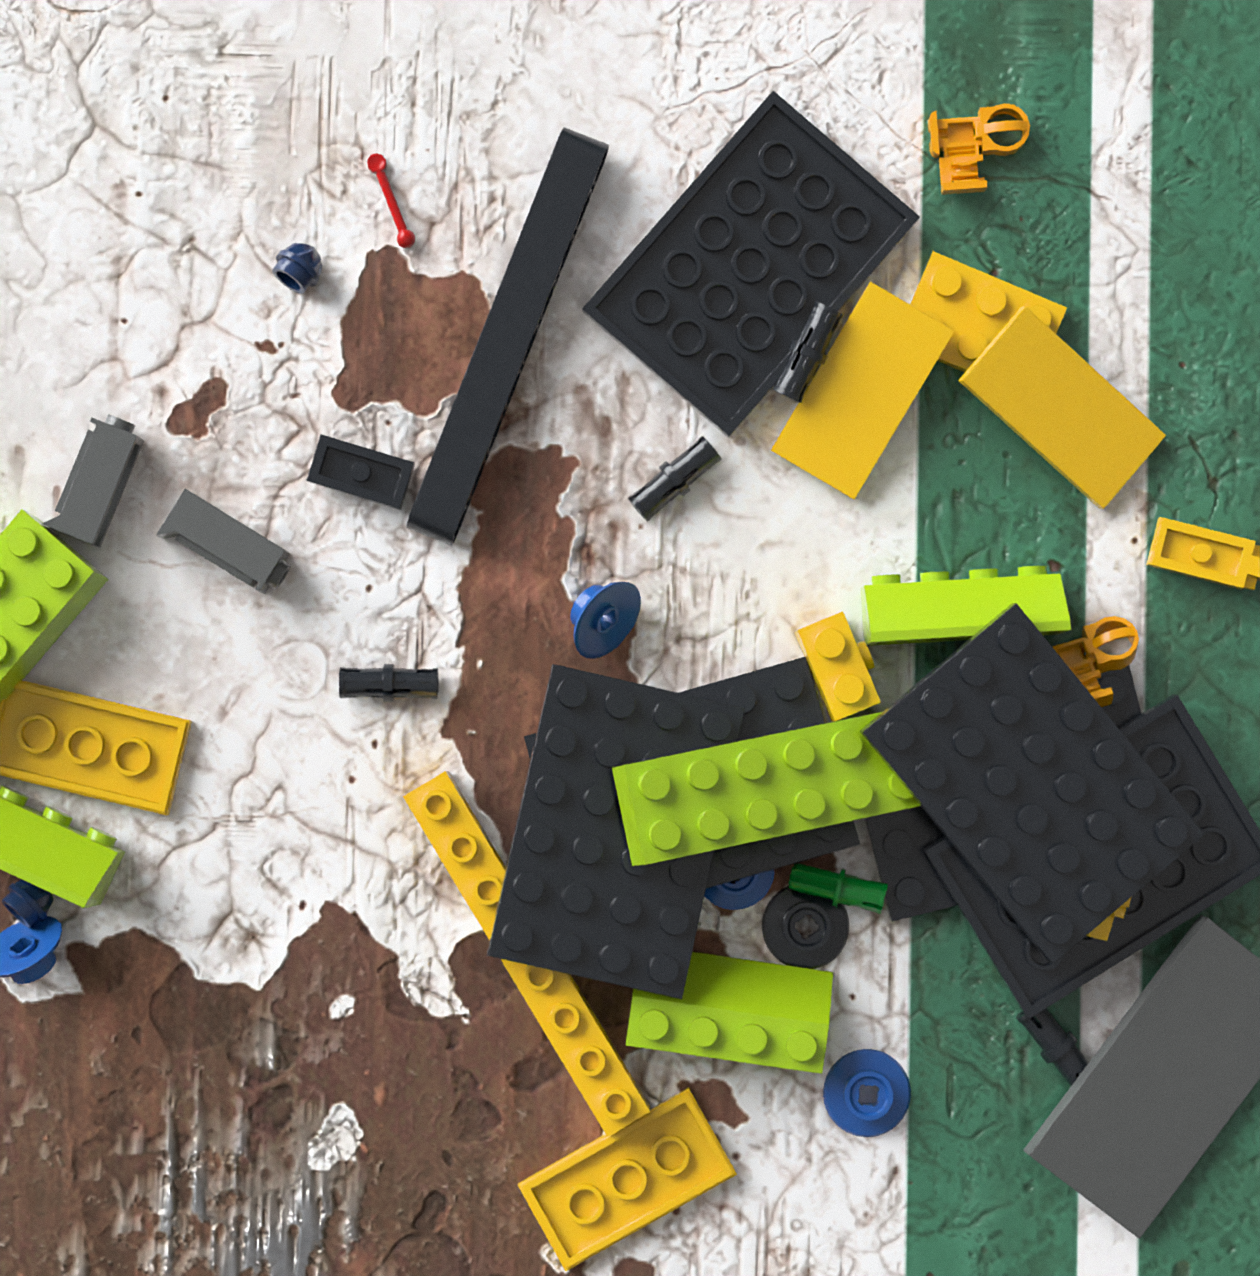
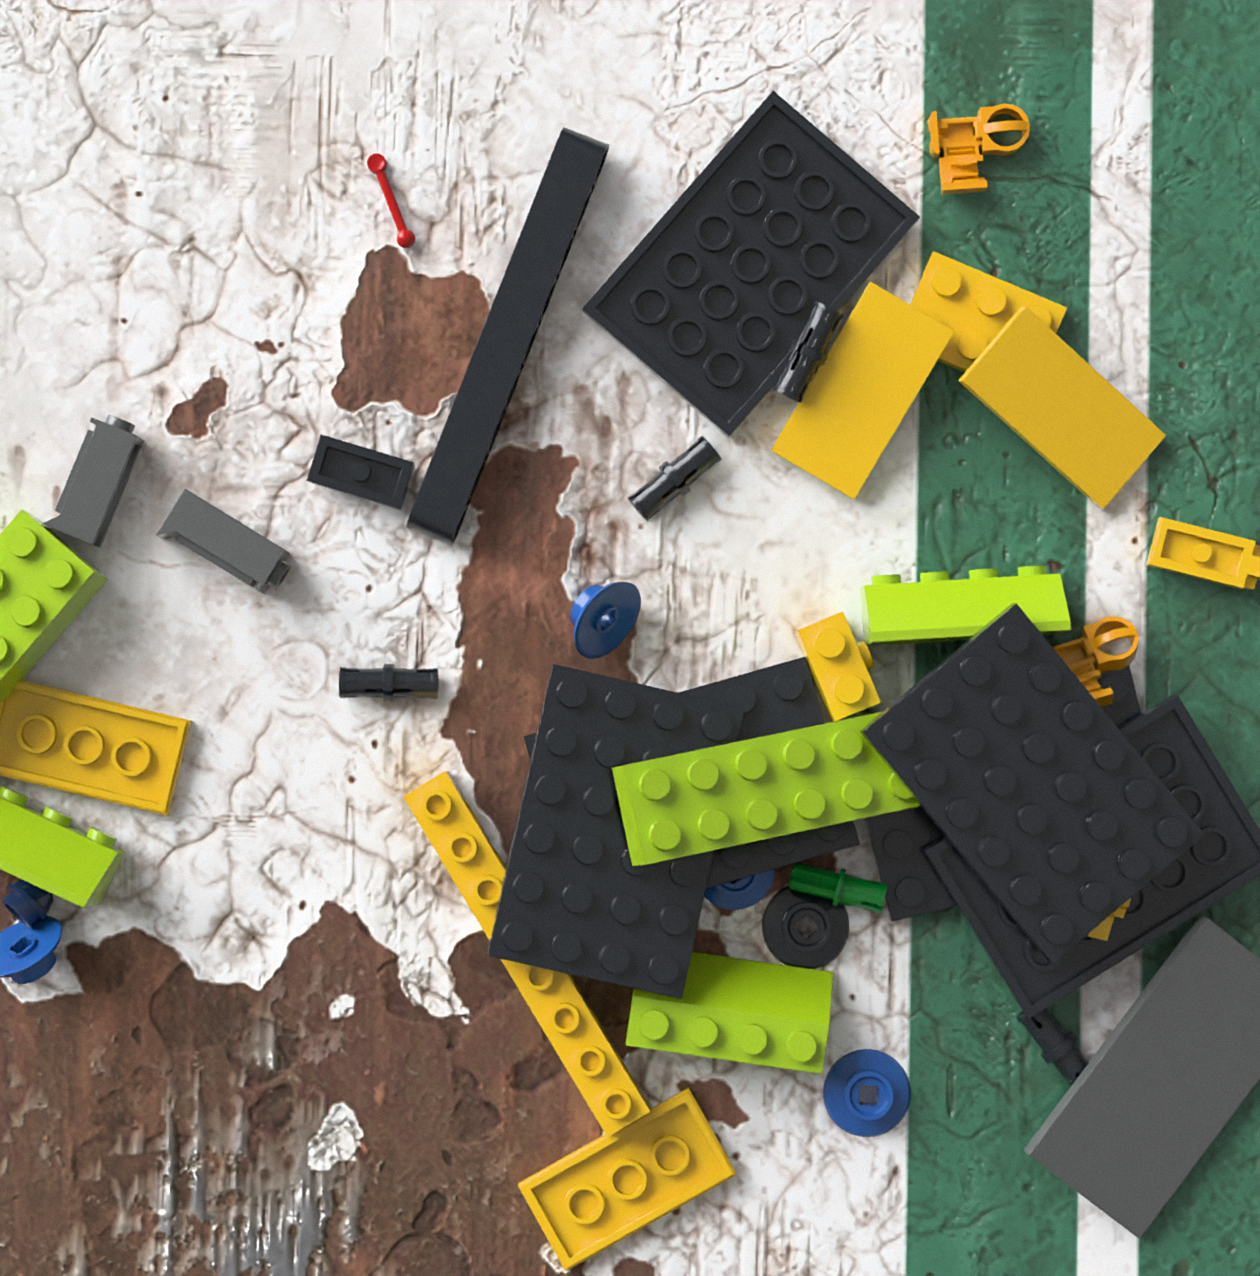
dark blue plate [272,243,322,294] -> none

